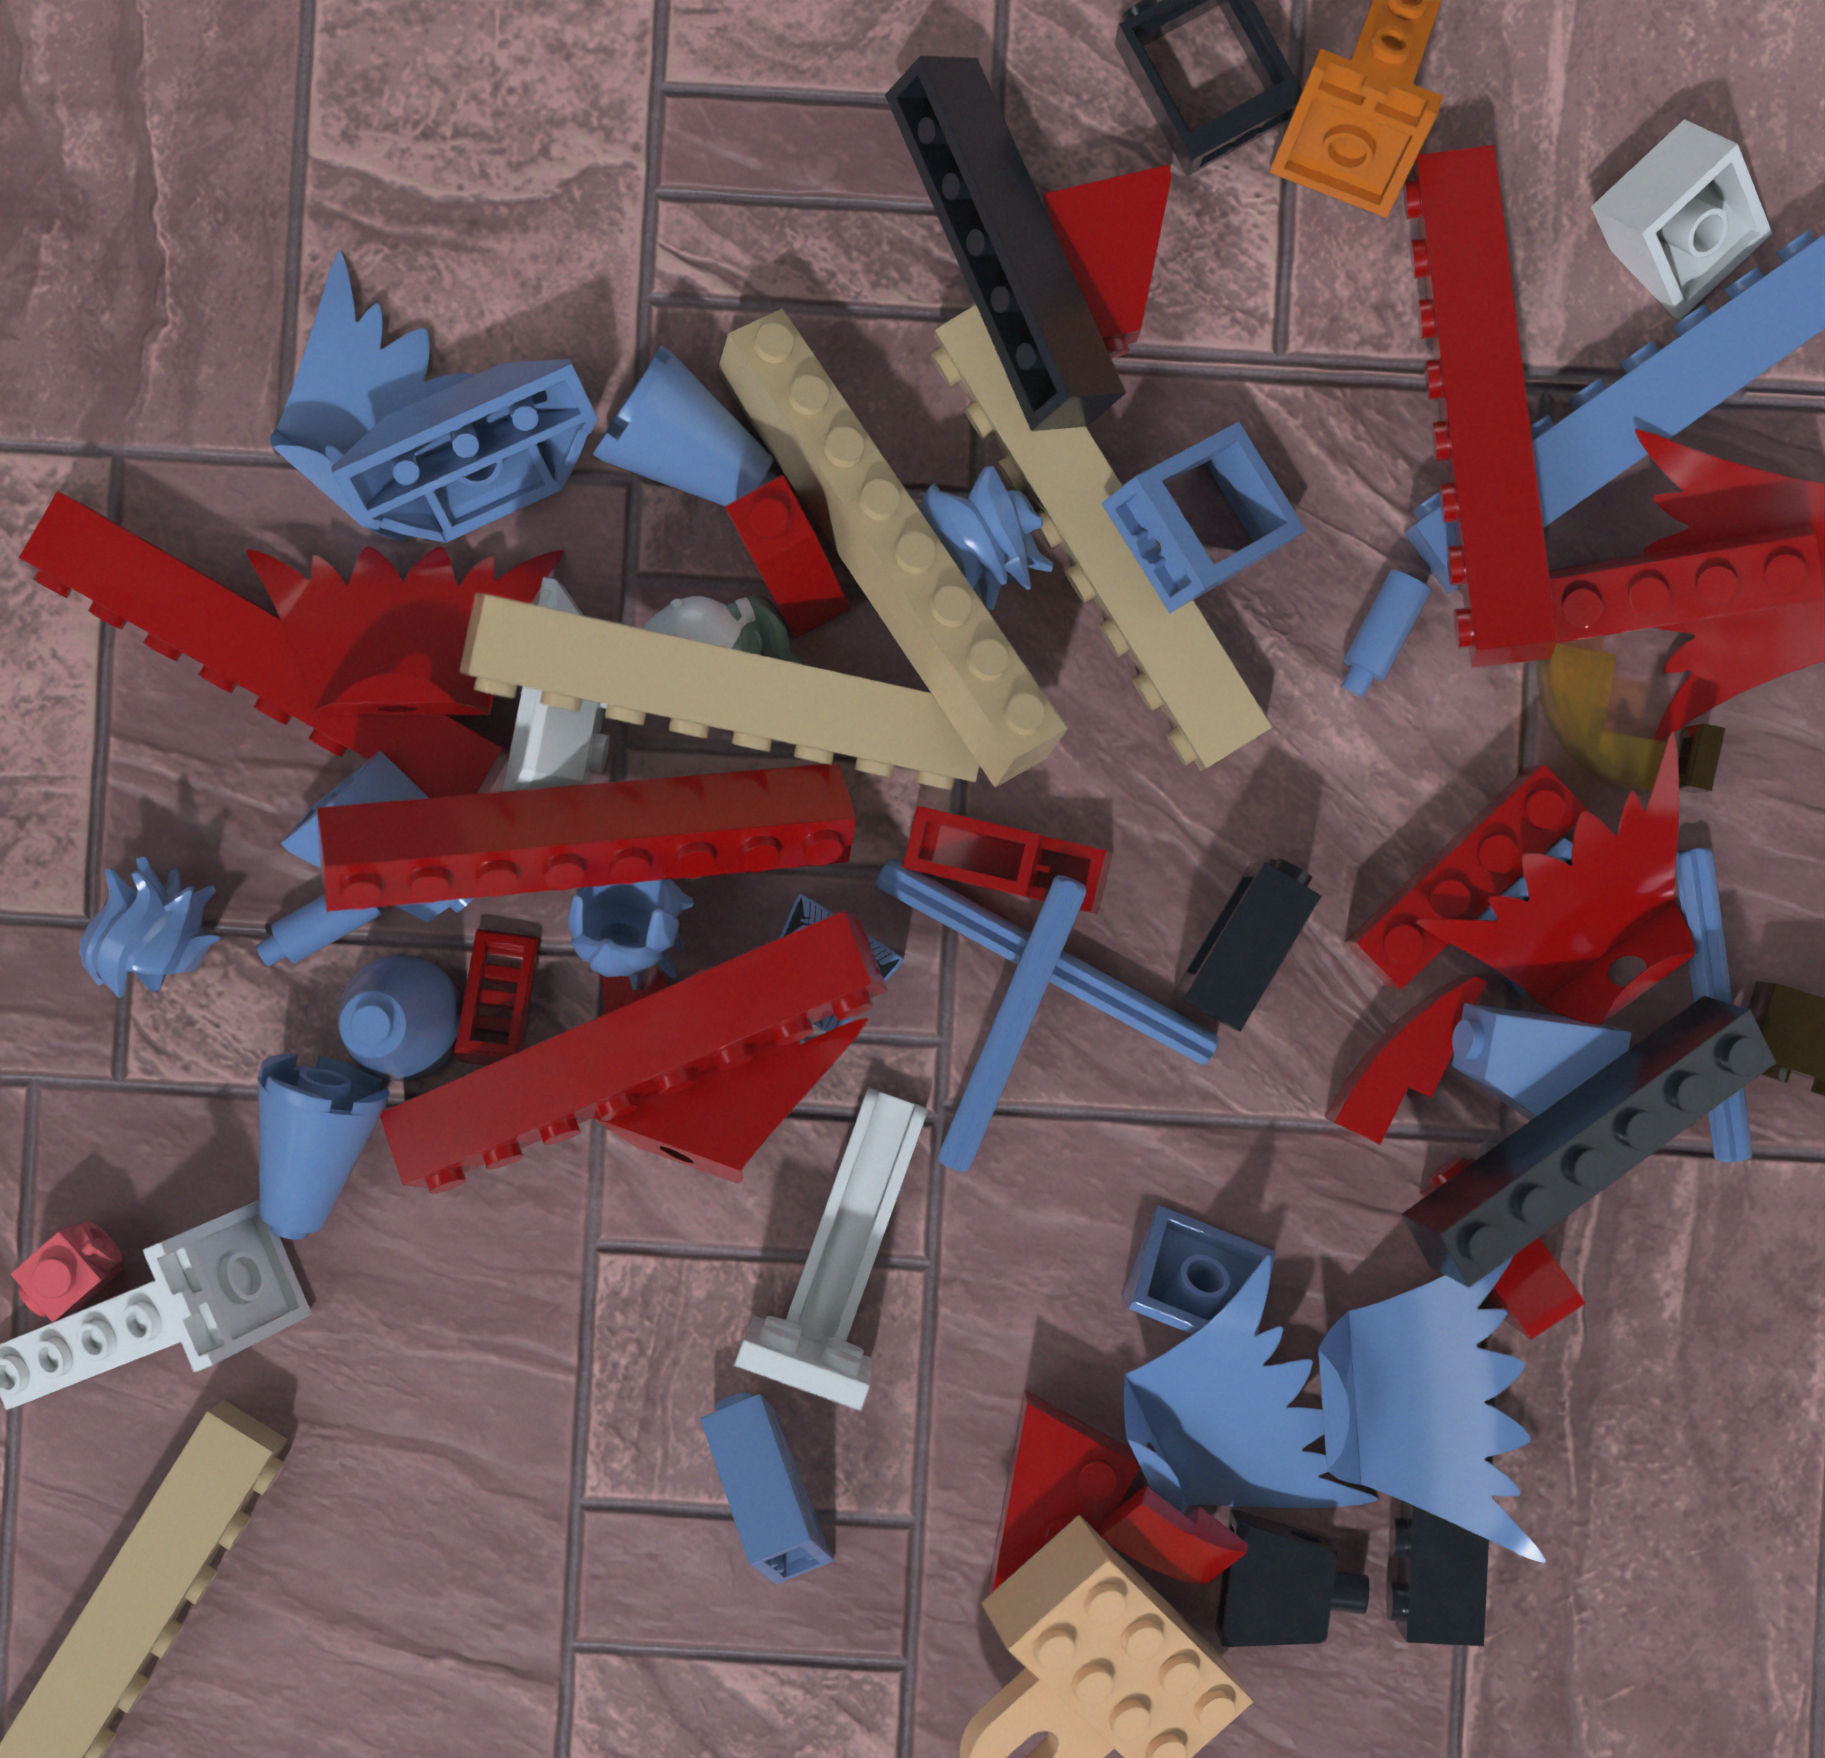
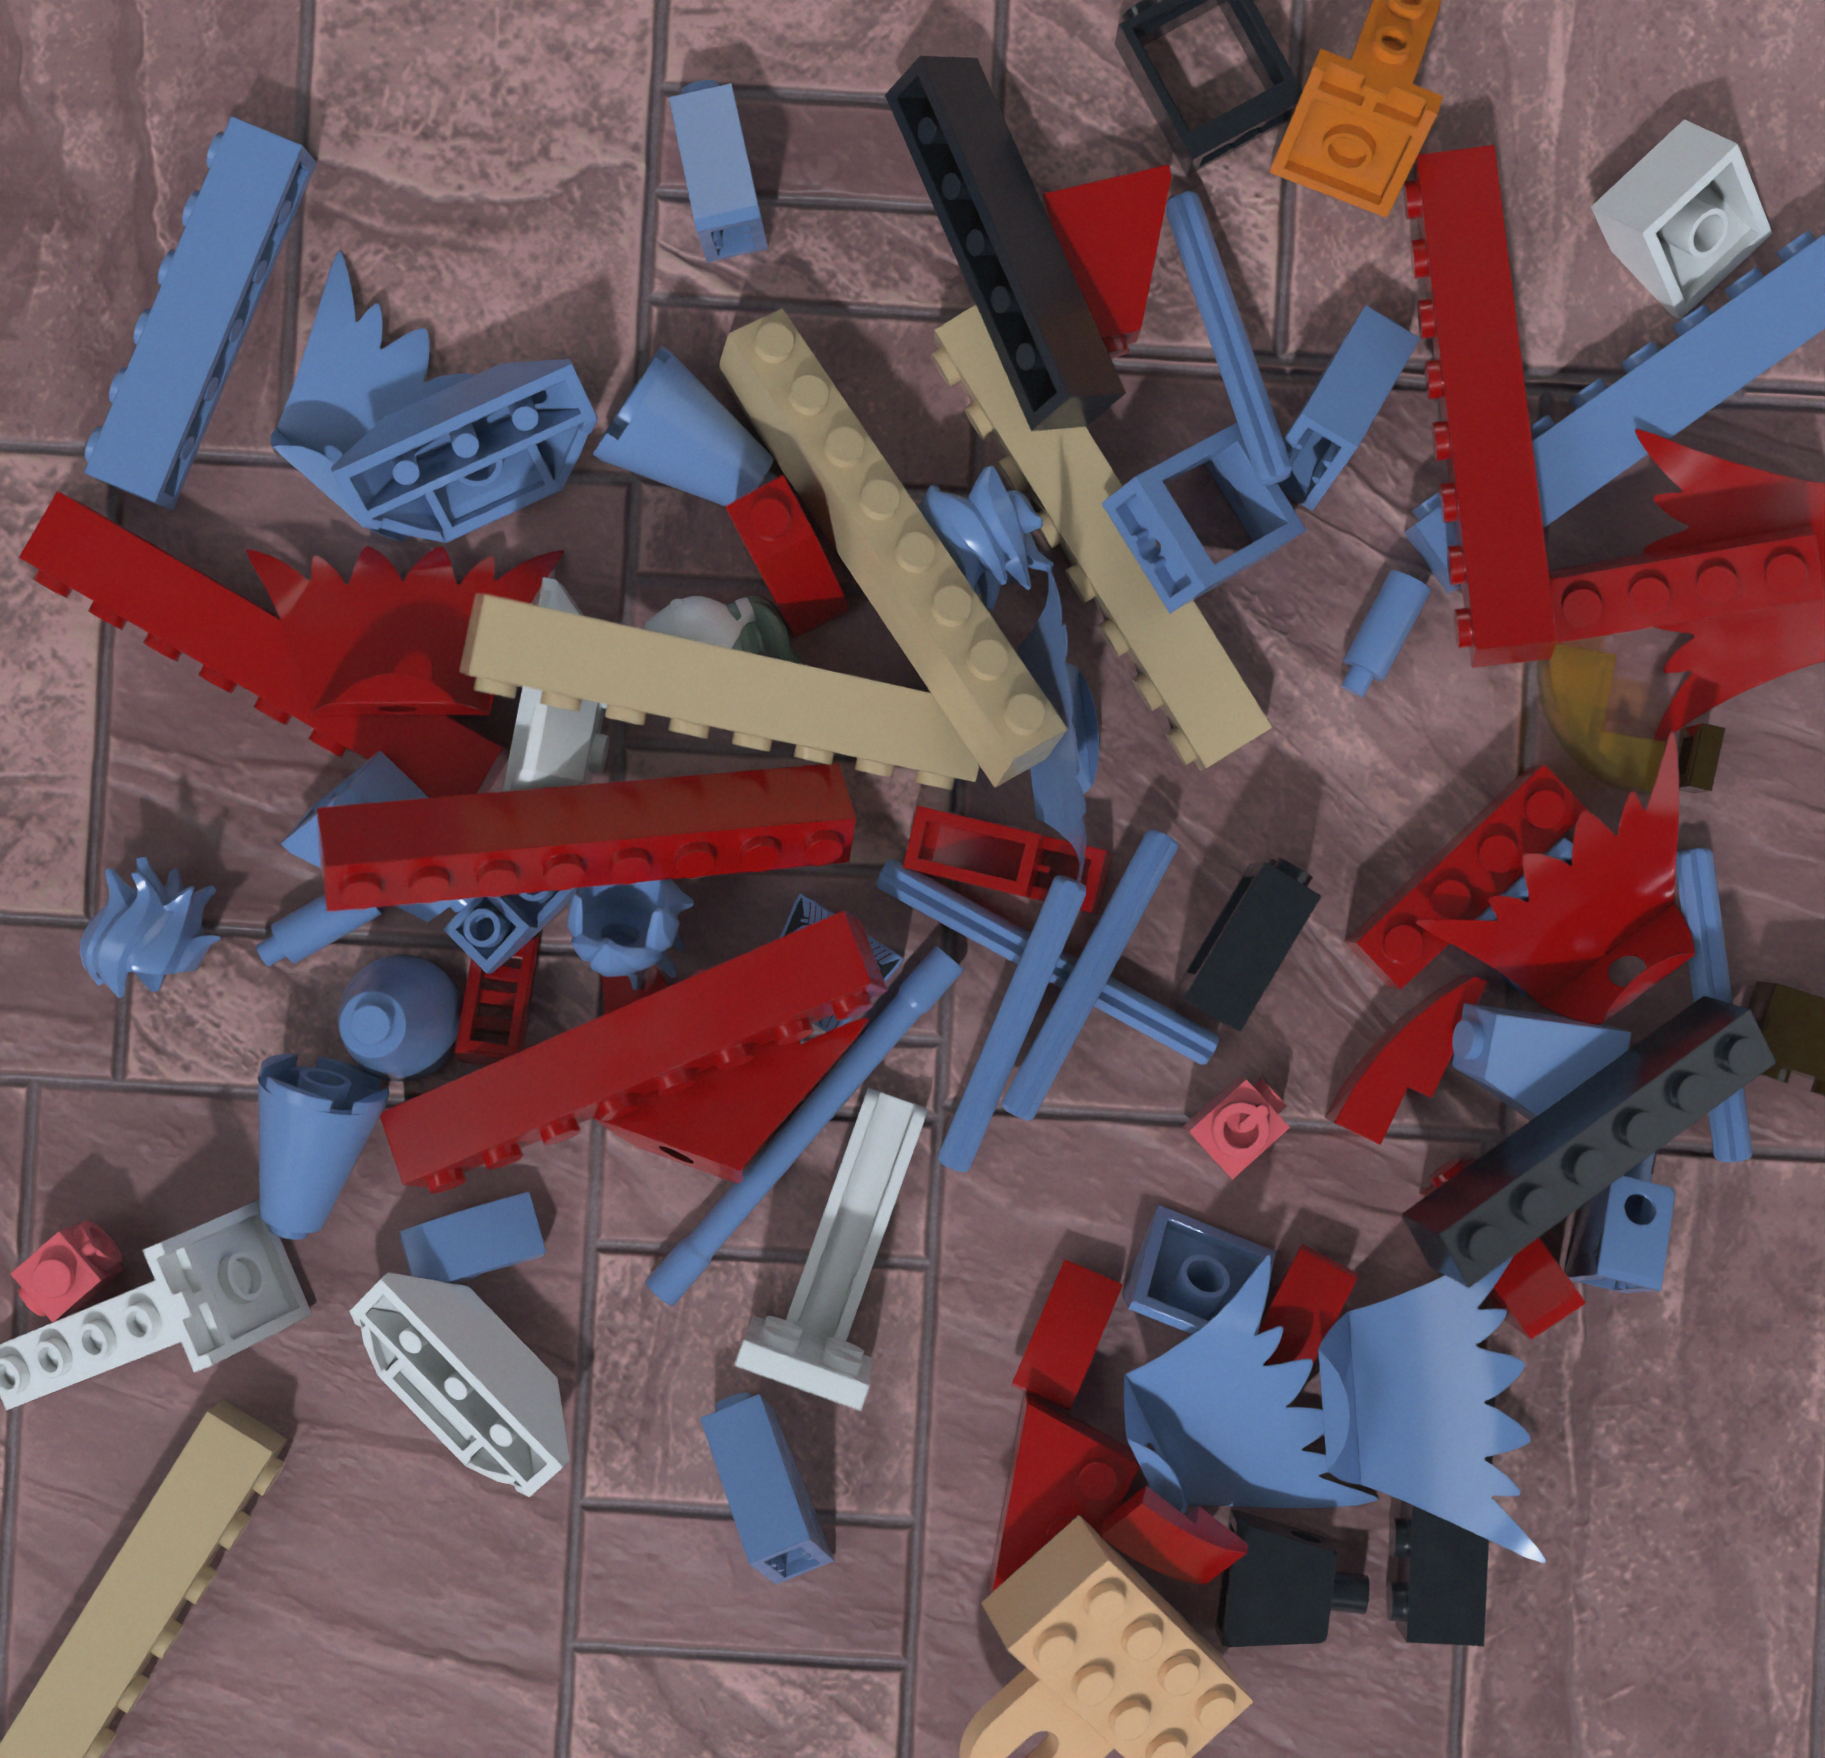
none -> medium blue brick [84,116,317,511]
none -> white wedge [349,1272,570,1497]
none -> medium blue slope [399,1192,546,1284]
none -> medium blue slope [443,888,577,974]
none -> medium blue piece [645,945,964,1306]
none -> medium blue slope [669,80,769,263]
none -> medium blue axle [1002,829,1178,1121]
none -> red slope [1011,1259,1123,1411]
none -> medium blue piece [1017,552,1099,887]
none -> medium blue axle [1166,191,1292,486]
none -> coral brick [1183,1075,1290,1180]
none -> red slope [1258,1244,1359,1366]
none -> medium blue slope [1278,305,1420,511]
none -> medium blue torso [1564,1150,1675,1294]

